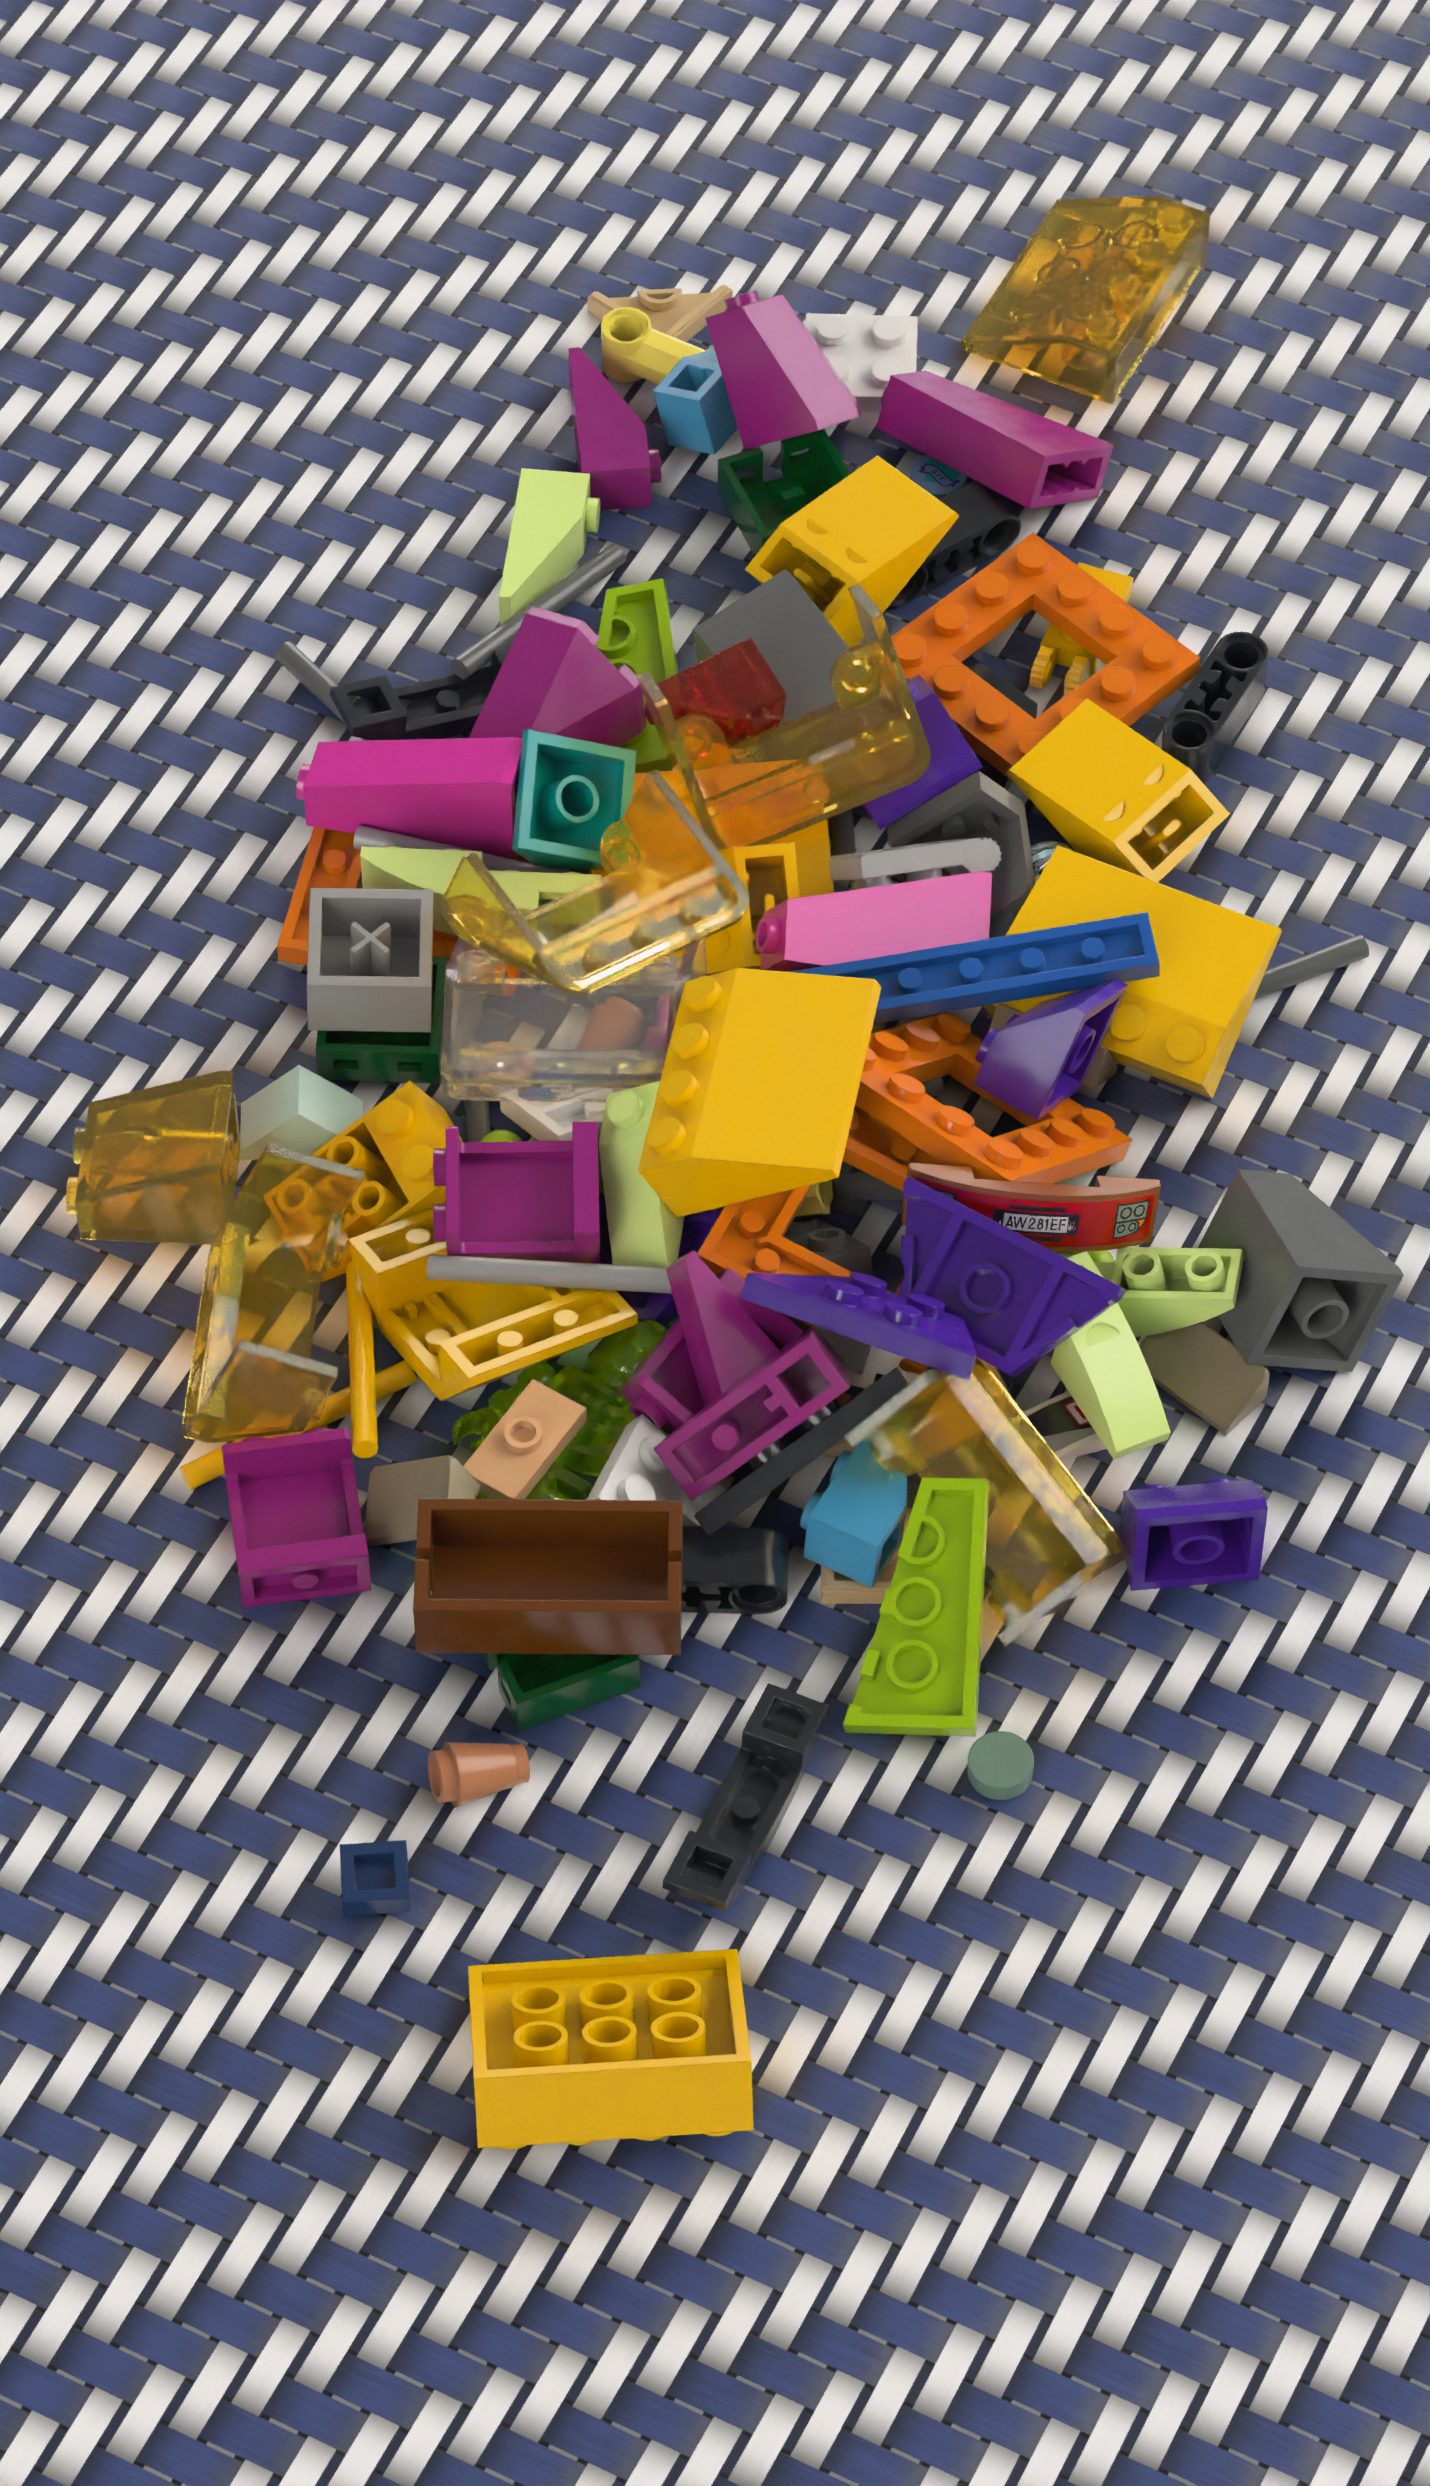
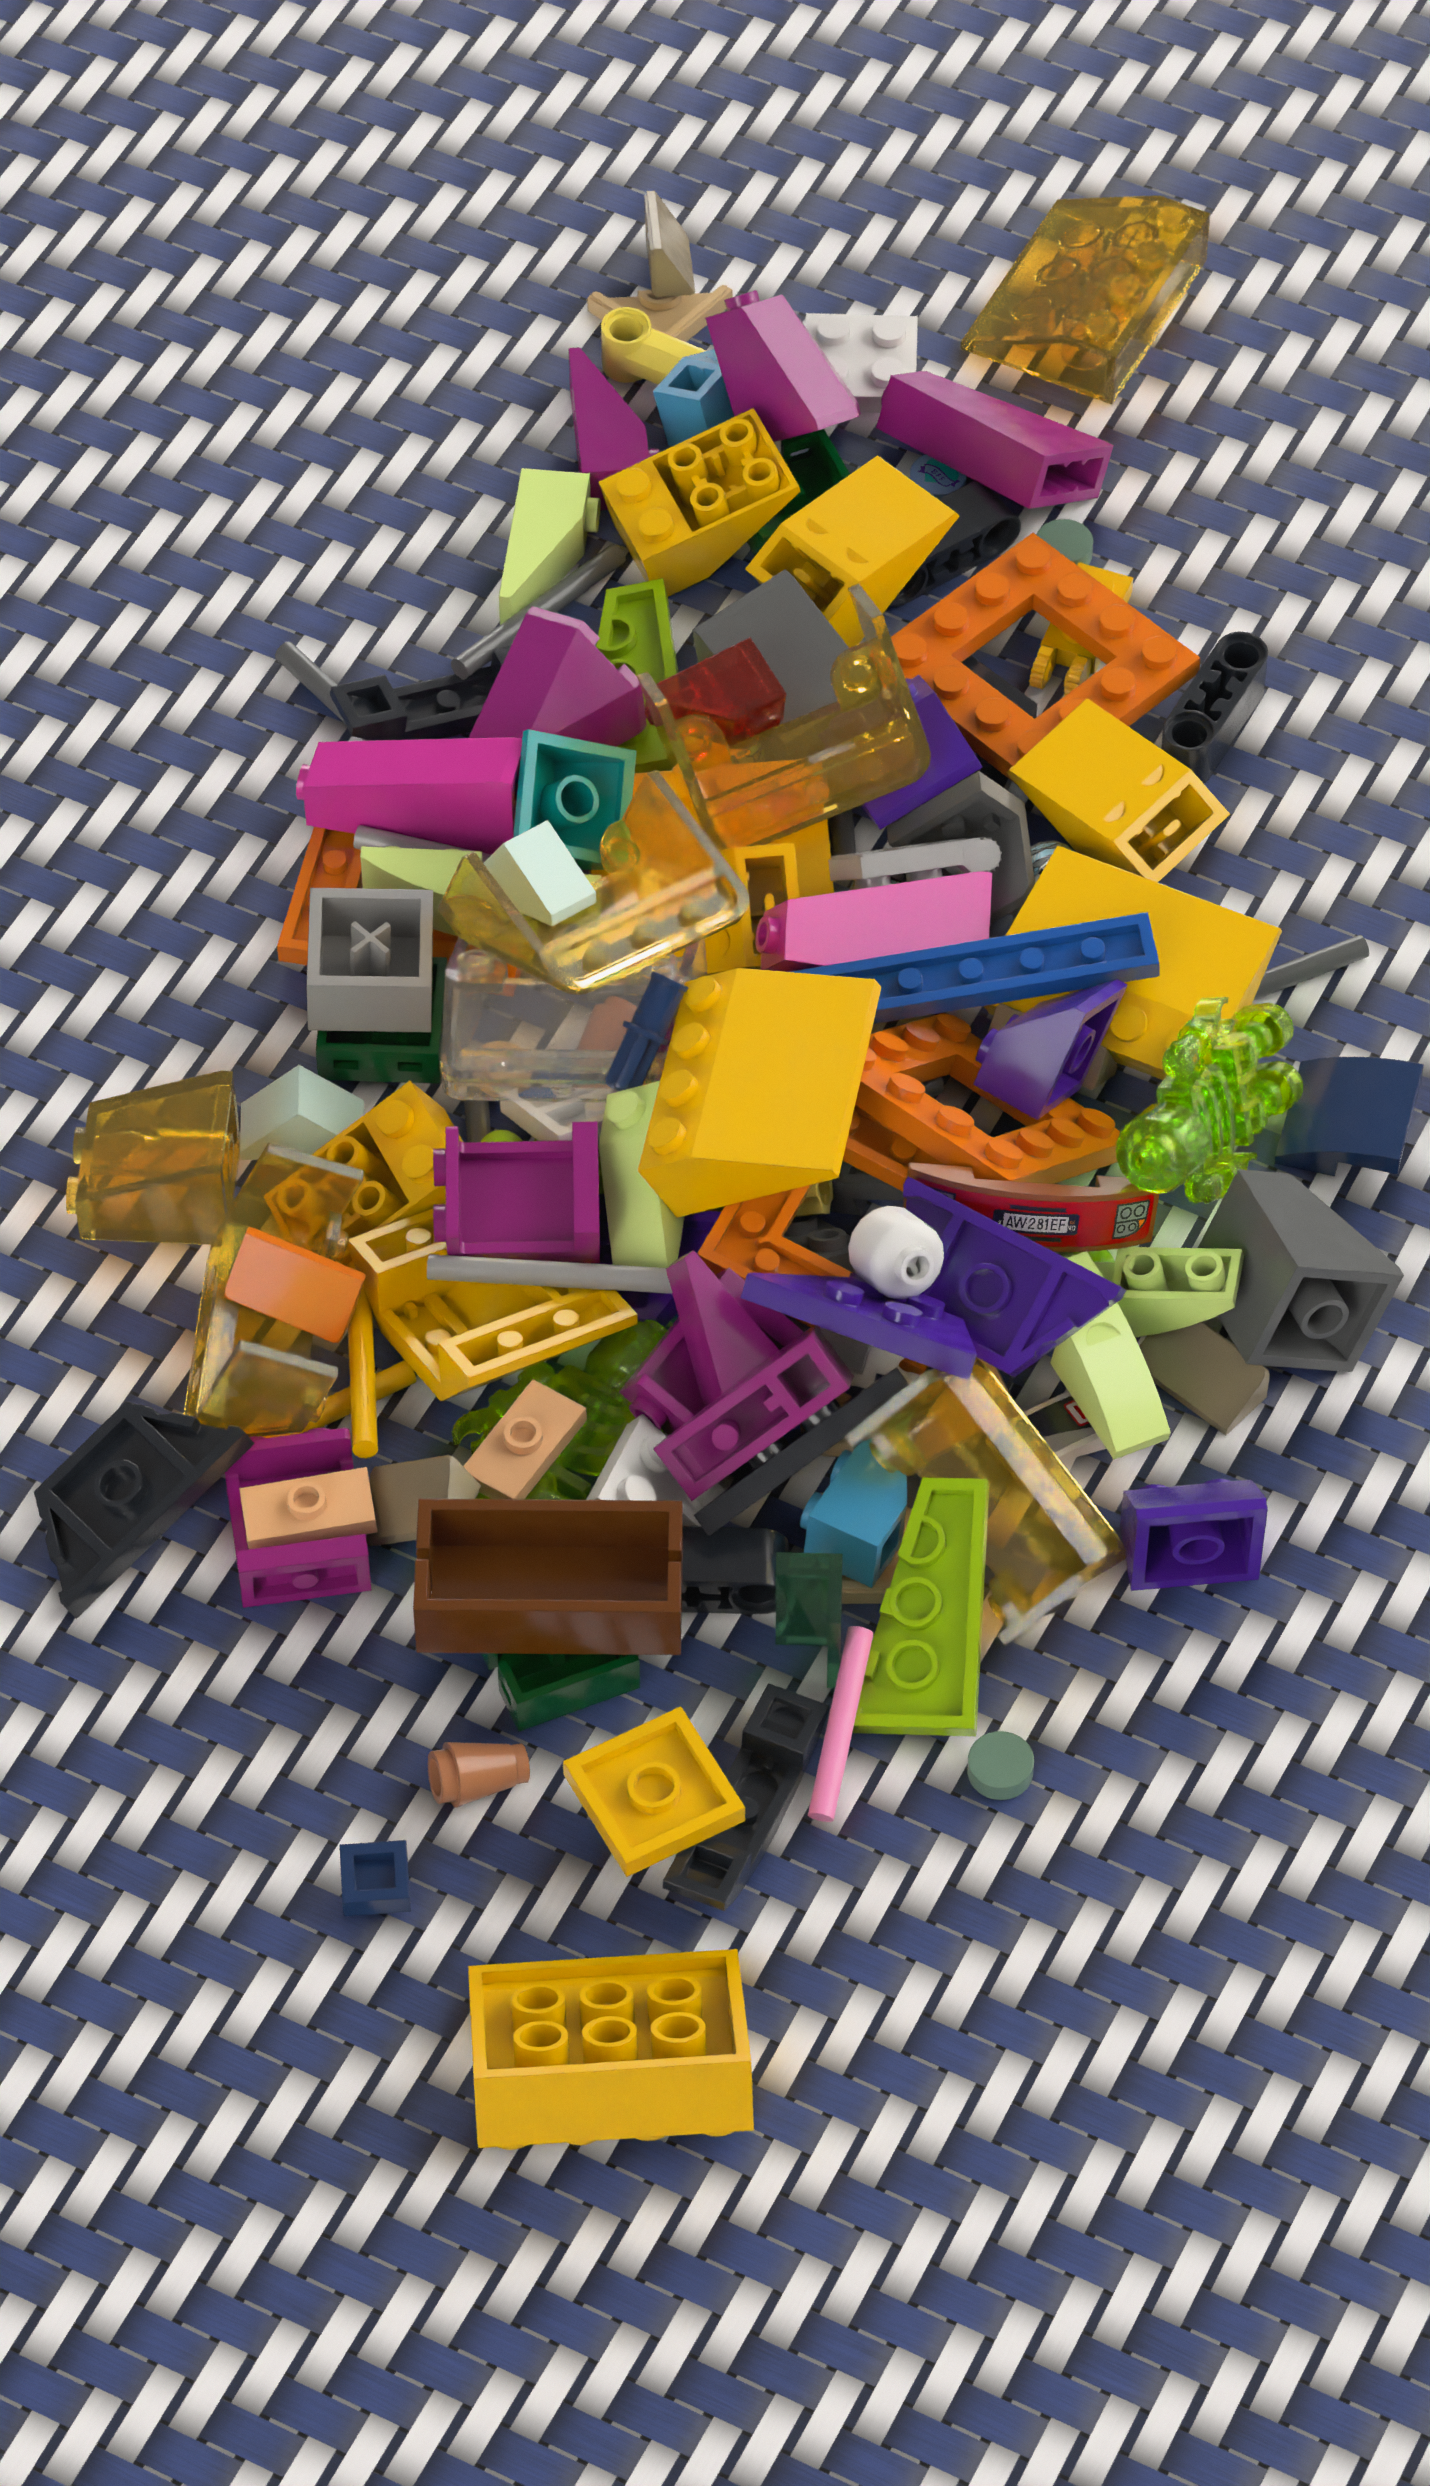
none -> black wing [34,1401,255,1619]
none -> orange slope [224,1227,366,1343]
none -> light nougat plate [239,1467,378,1549]
none -> light aqua slope [467,820,597,926]
none -> yellow tile [563,1706,745,1877]
none -> yellow slope [599,408,801,597]
none -> dark blue axle [605,971,689,1092]
none -> dark tan slope [644,191,695,297]
none -> clear green panel [775,1552,843,1688]
none -> bright pink bar [808,1626,874,1822]
none -> white head [848,1206,944,1299]
none -> sand green tile [1037,519,1093,565]
none -> clear neon green piece [1116,997,1303,1203]
none -> dark blue slope [1274,1056,1424,1176]

